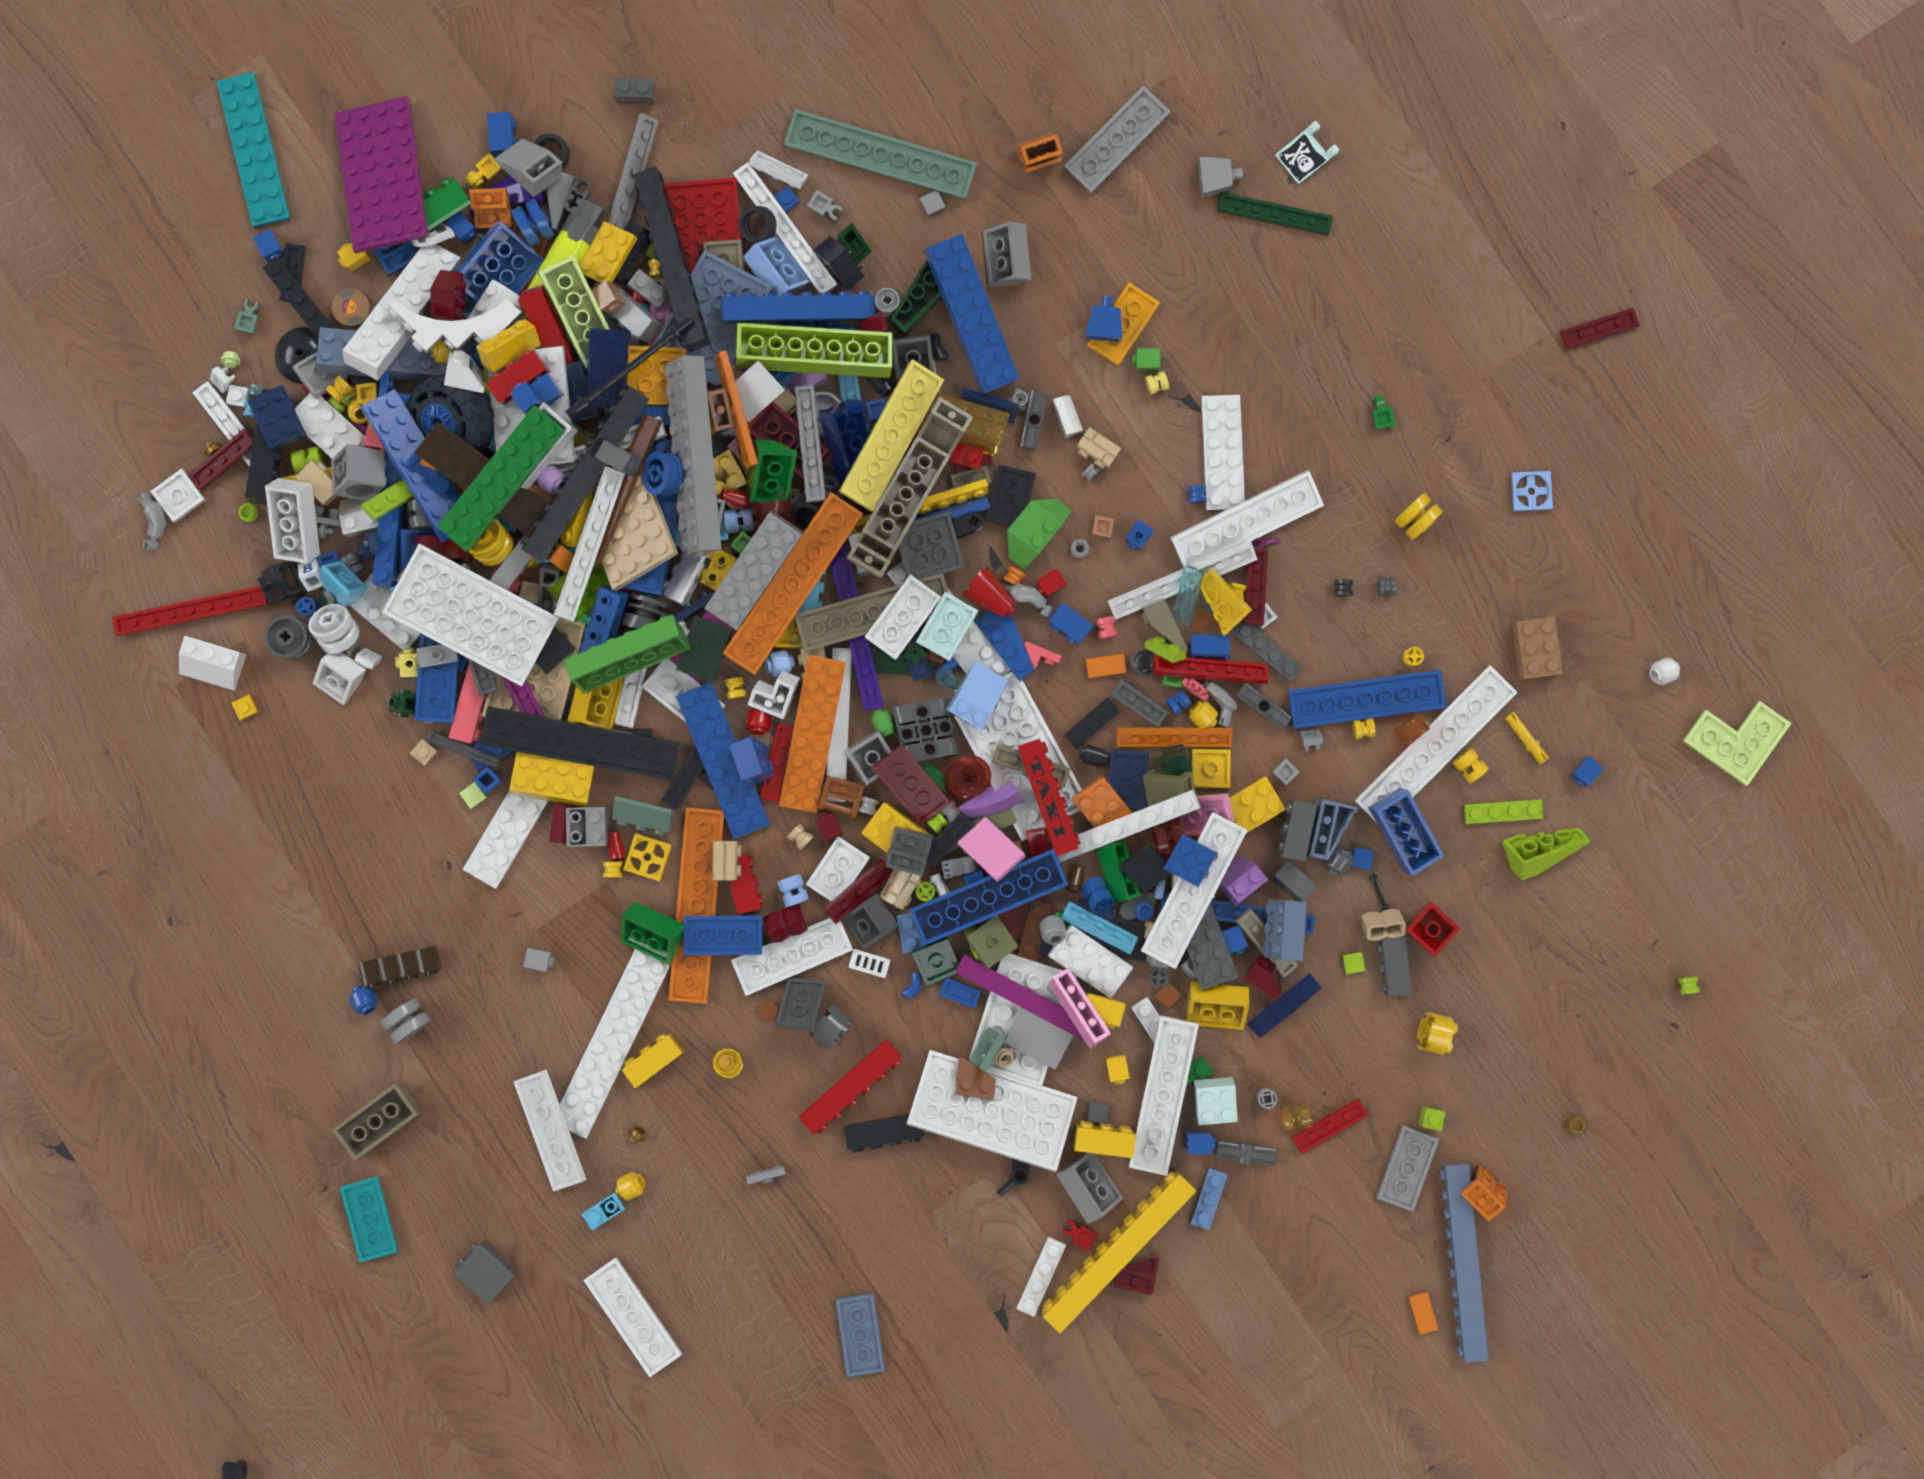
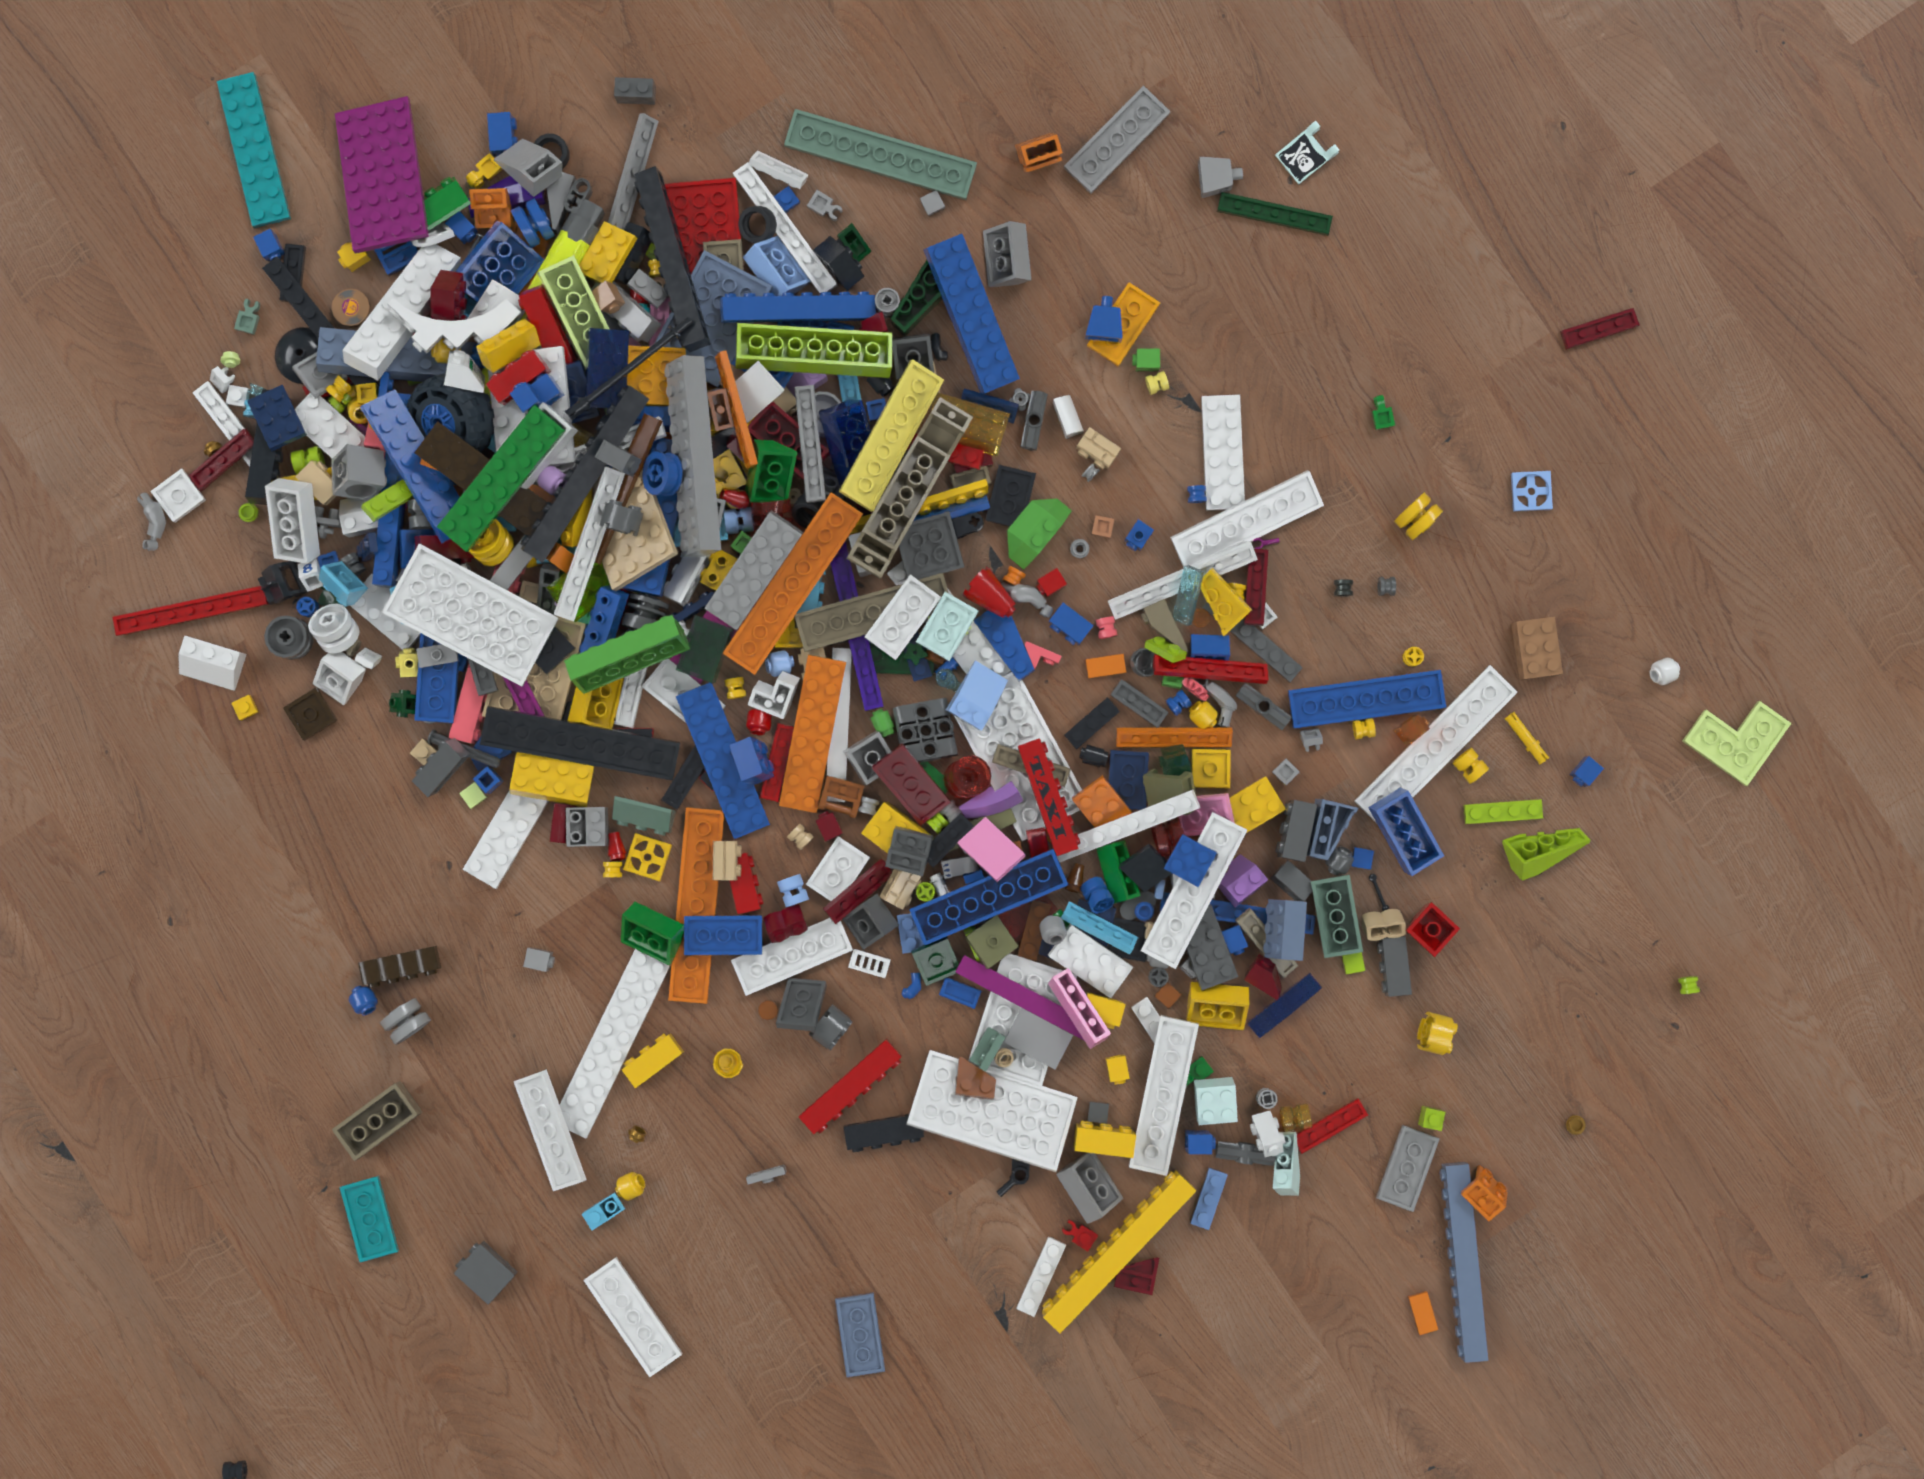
none -> dark brown plate [283,687,337,741]
none -> dark grey brick [412,738,471,797]
none -> dark grey brick [599,499,644,536]
none -> white brick [1250,1111,1286,1157]
none -> light aqua slope [1273,1132,1300,1196]
none -> sand green slope [1311,874,1363,958]

